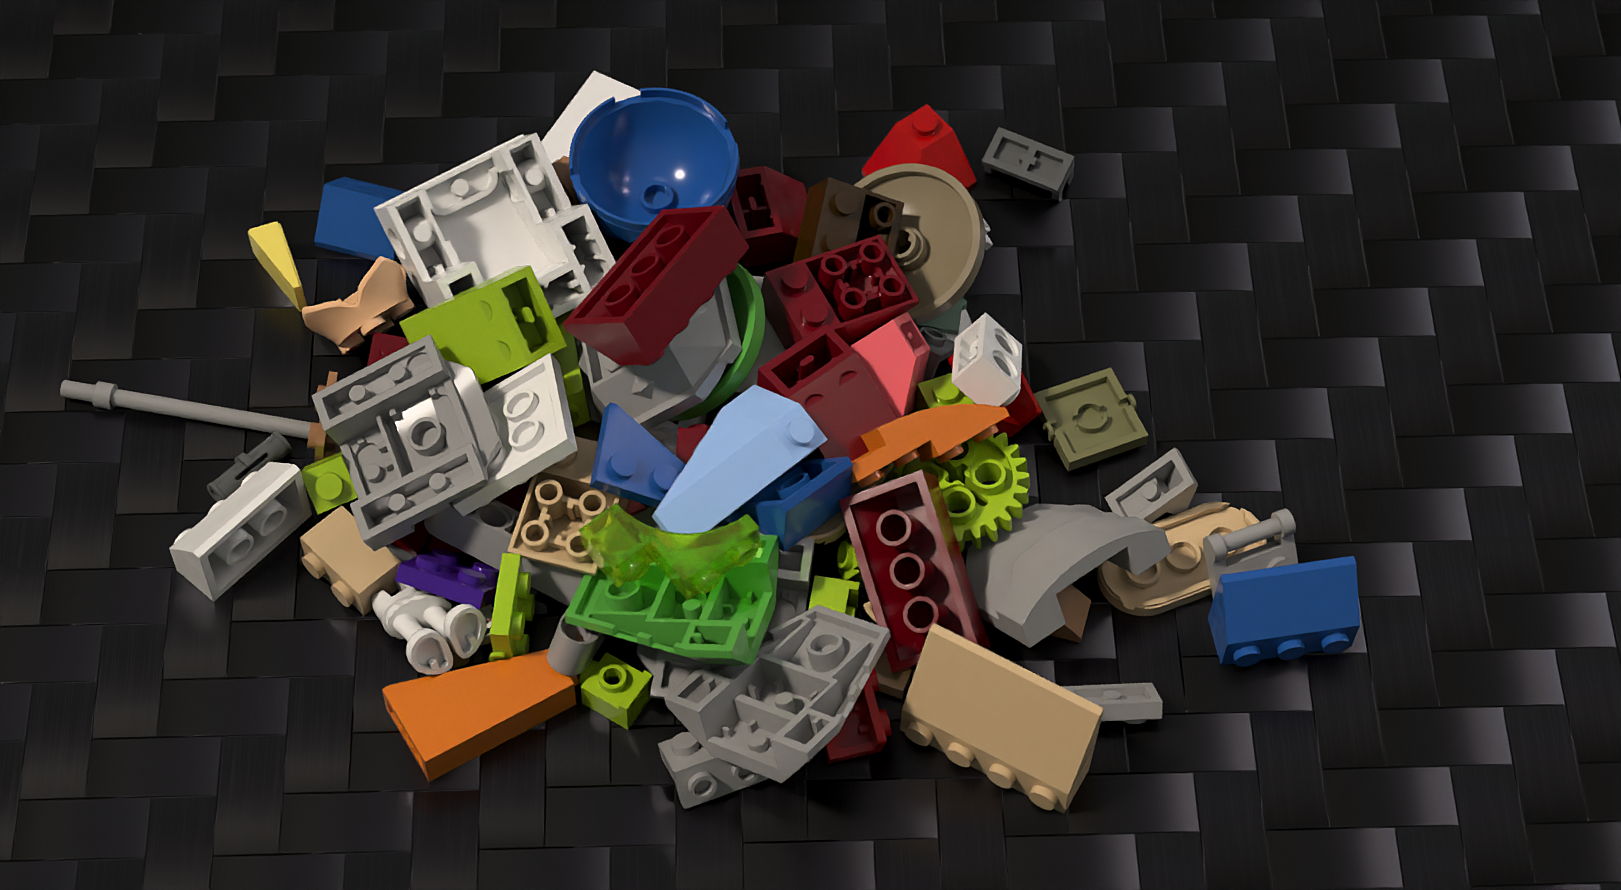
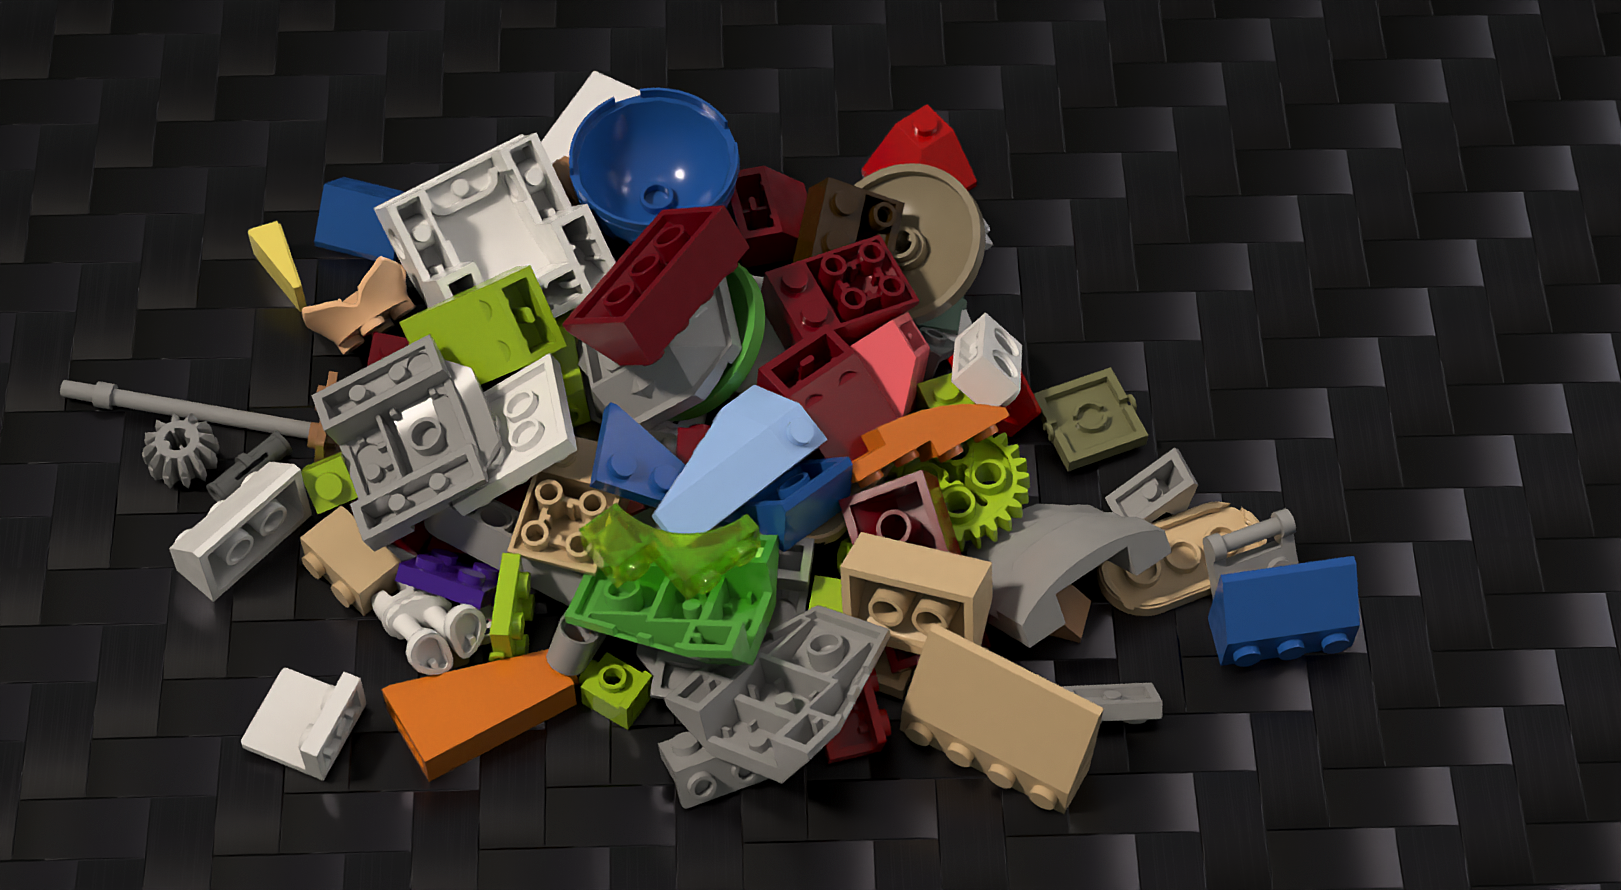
dark grey hinge [982,127,1074,201] -> none
none -> light grey gear [142,412,220,489]
none -> white bracket [241,668,367,781]
none -> tan slope [840,532,992,655]

